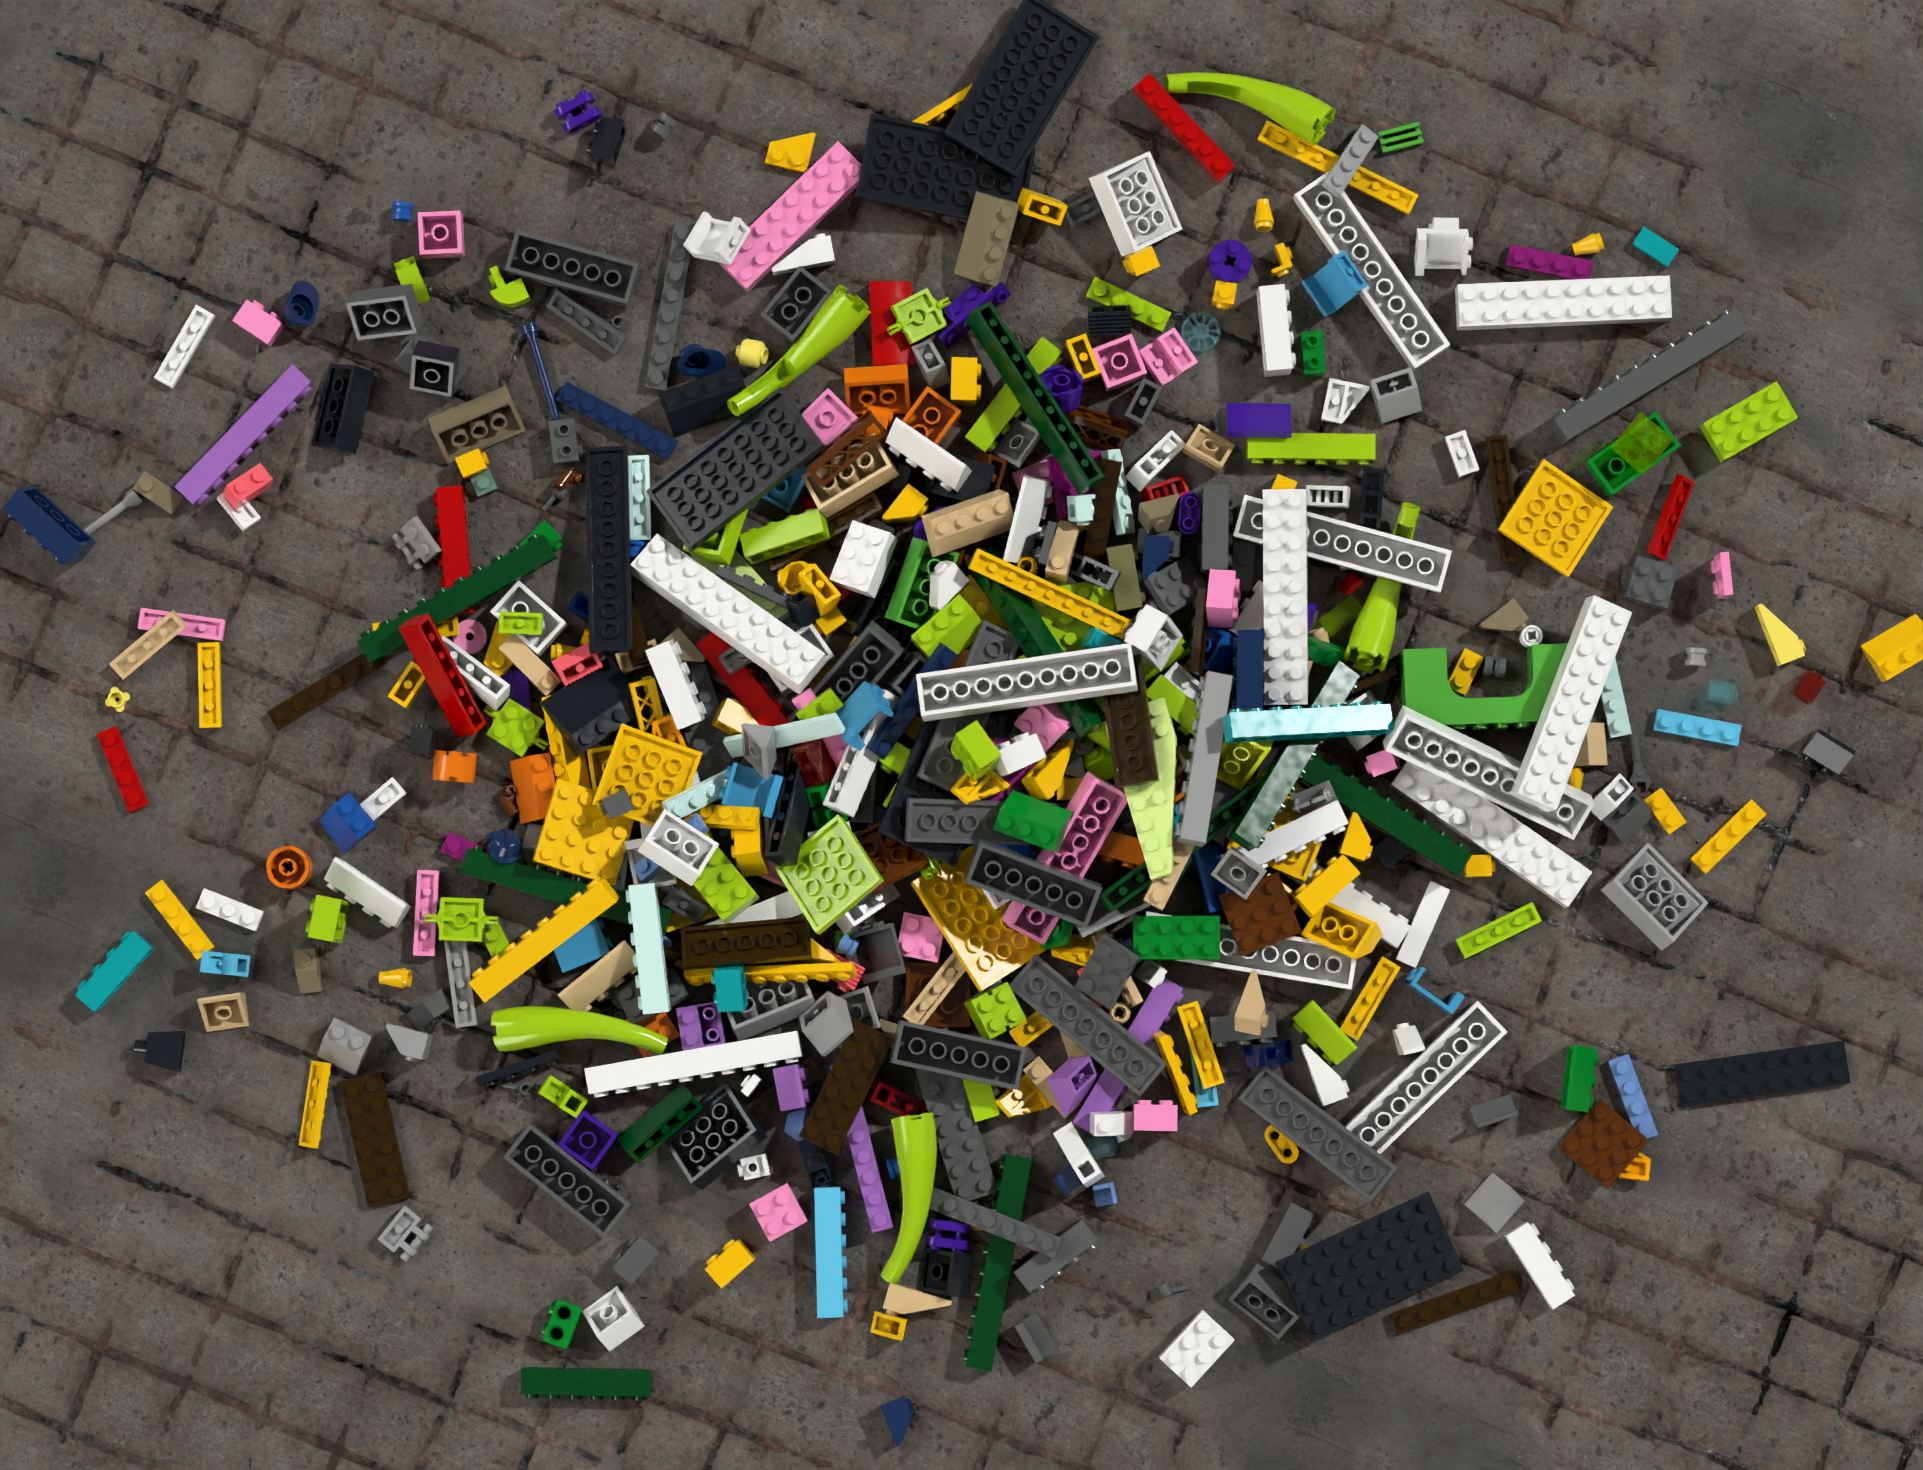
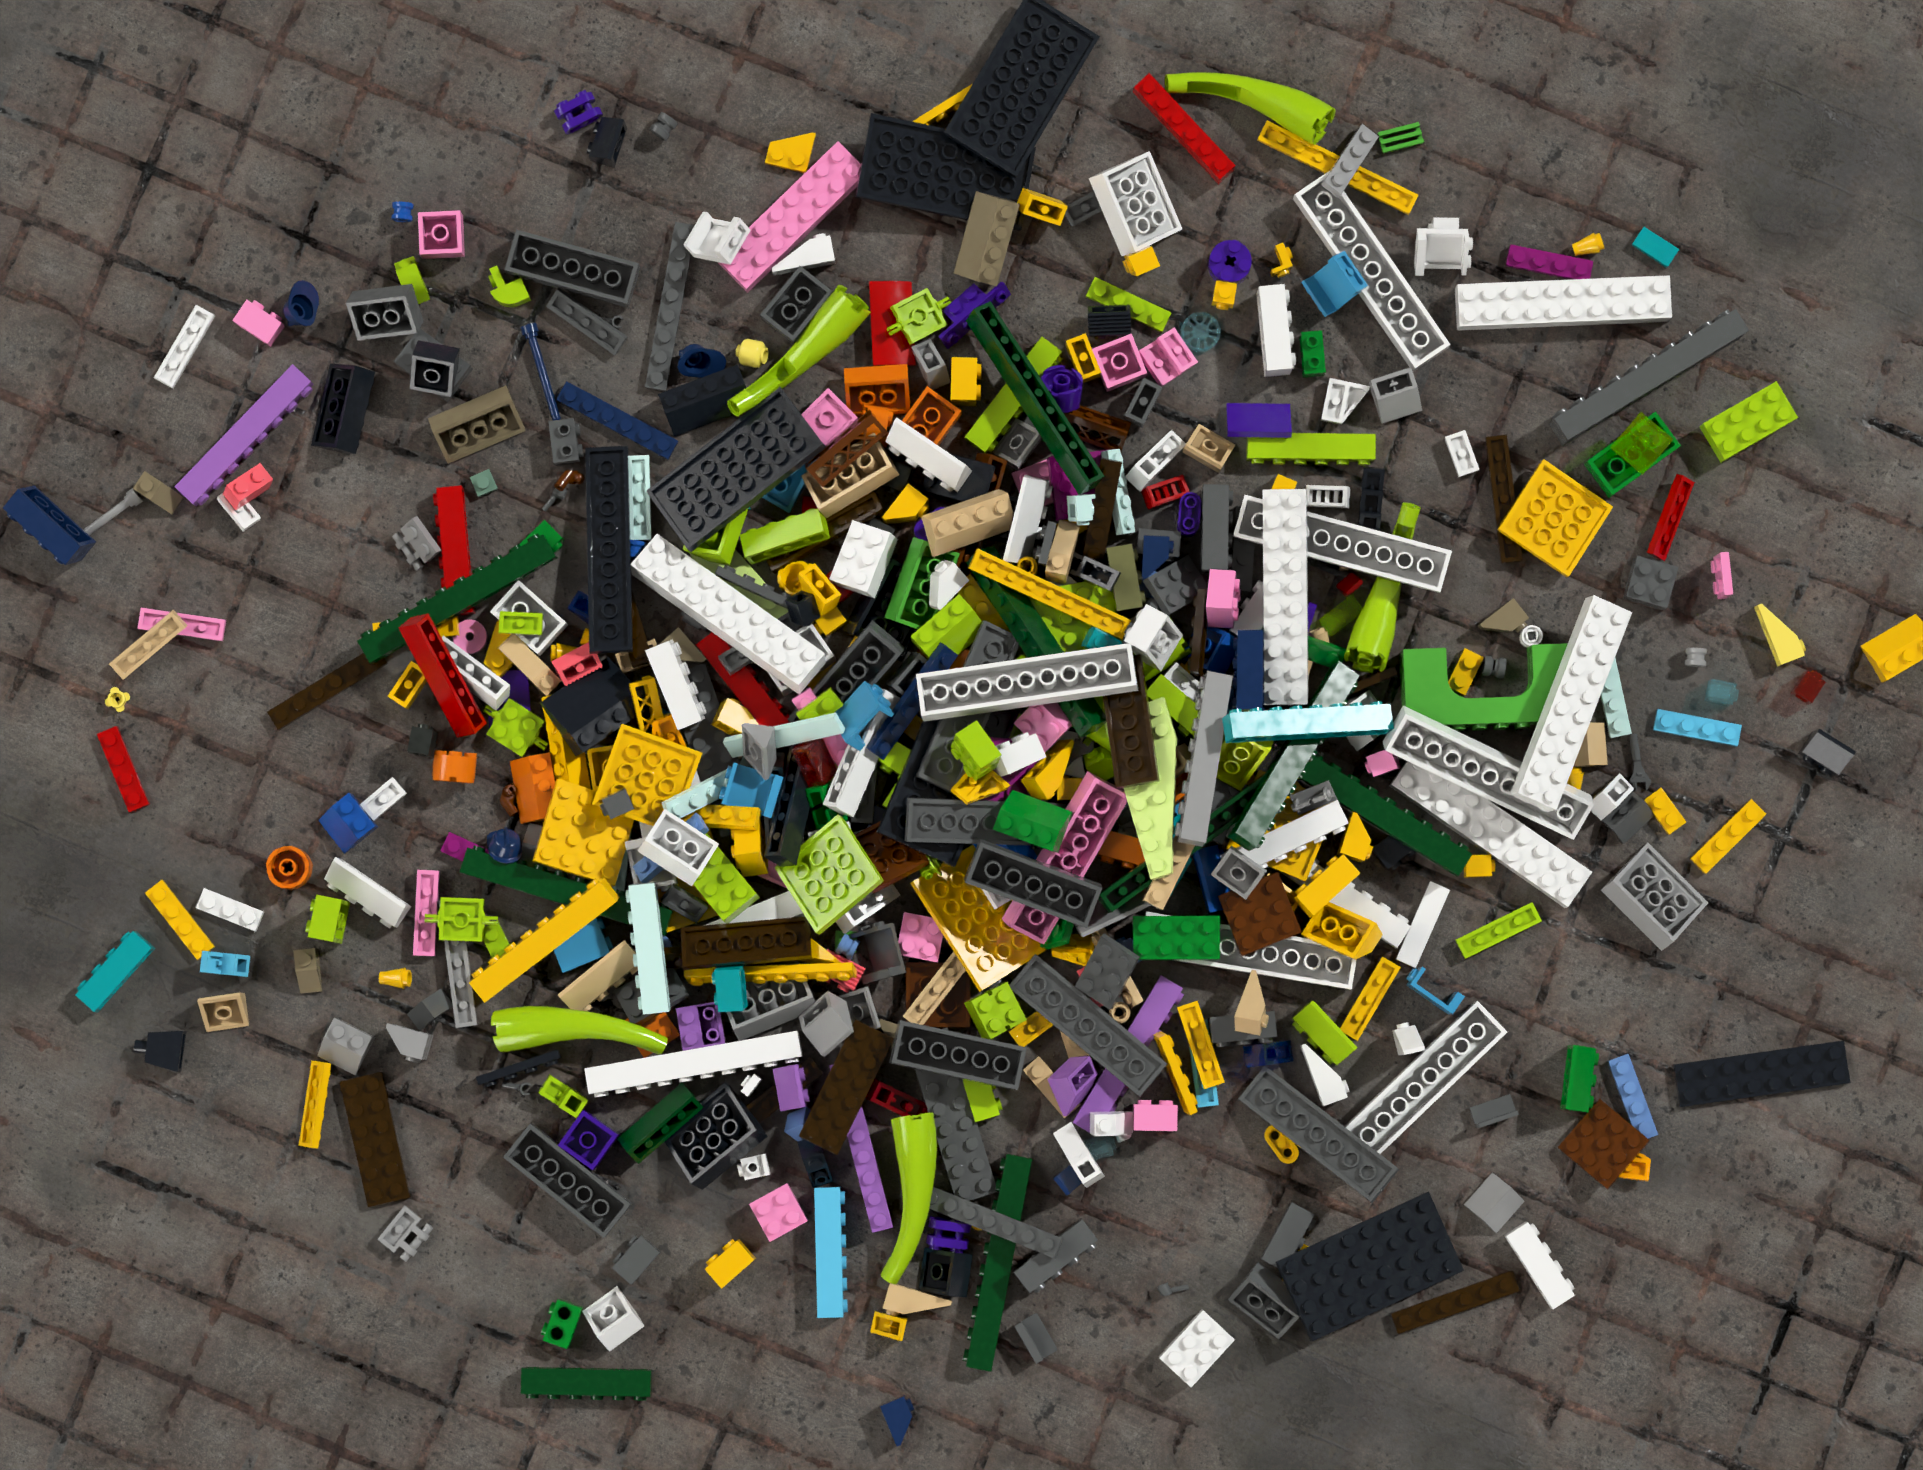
yellow plate [198,642,222,728] -> none
yellow brick [455,448,490,480] -> none
blue wheel [885,1158,900,1180] -> none
yellow wing [995,1074,1052,1118] -> none
medium blue panel [1092,1181,1118,1207] -> none
white plate [1134,960,1167,988] -> none
dark tan slope [1138,494,1180,535] -> none
yellow cone [1253,199,1275,232] -> none

